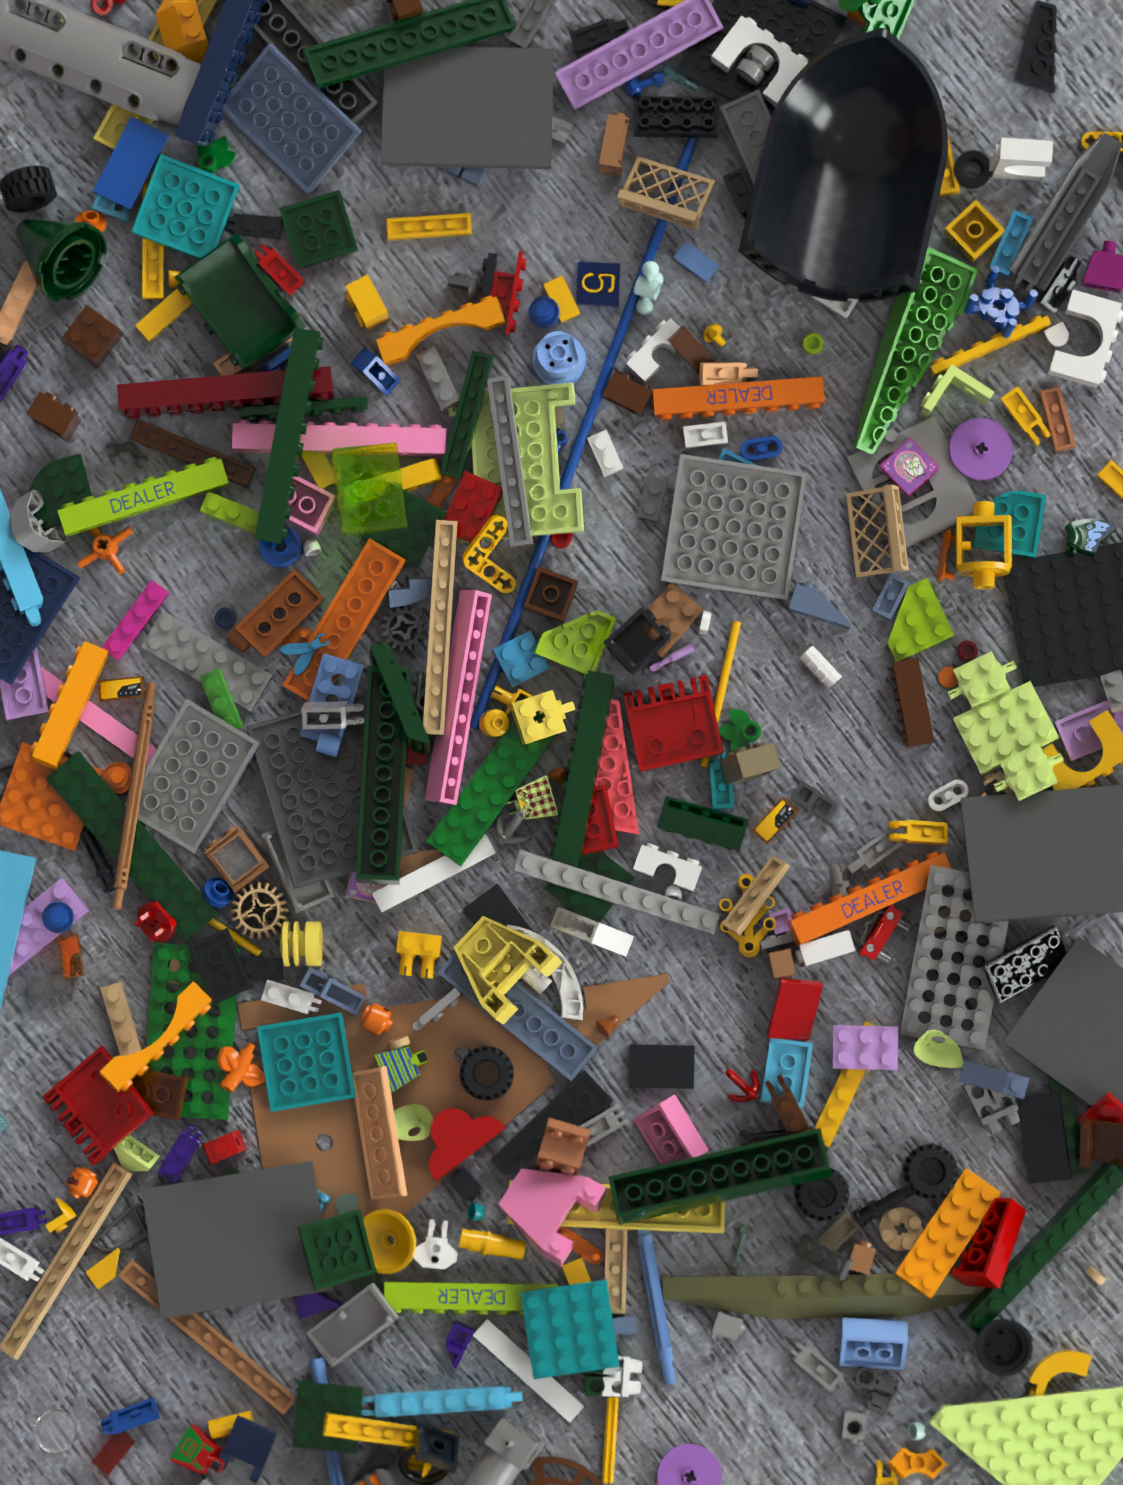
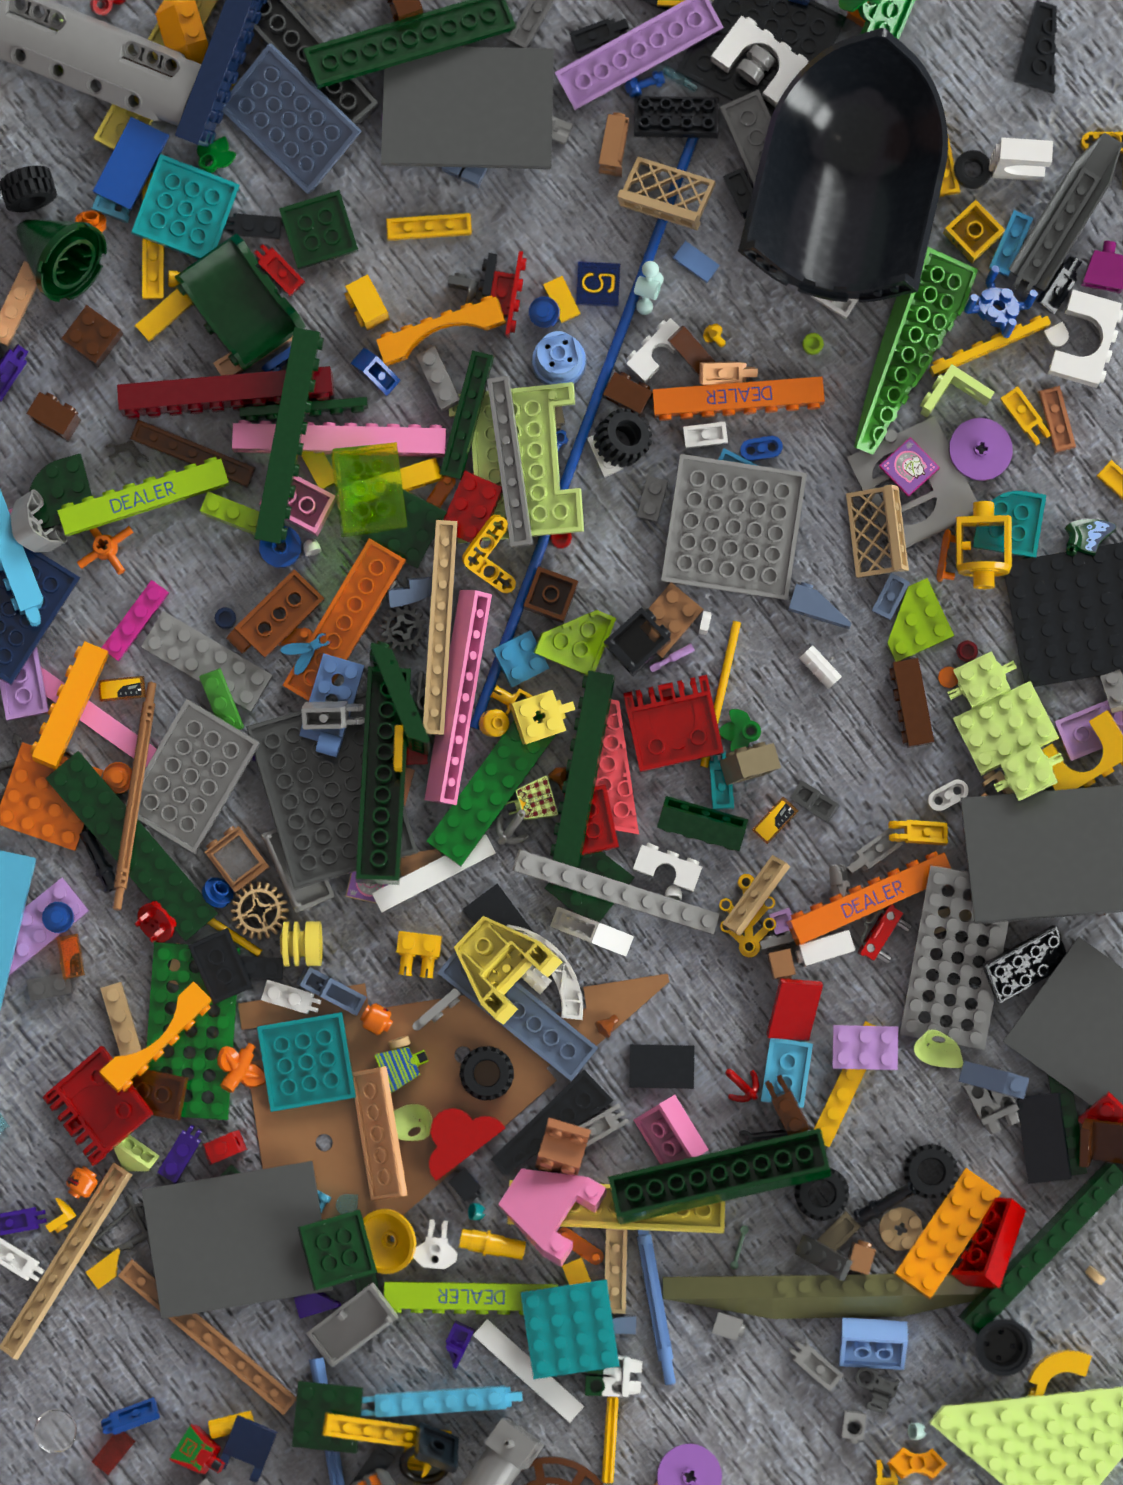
none -> yellow tile [393,725,403,772]
none -> black tyre [593,409,652,467]

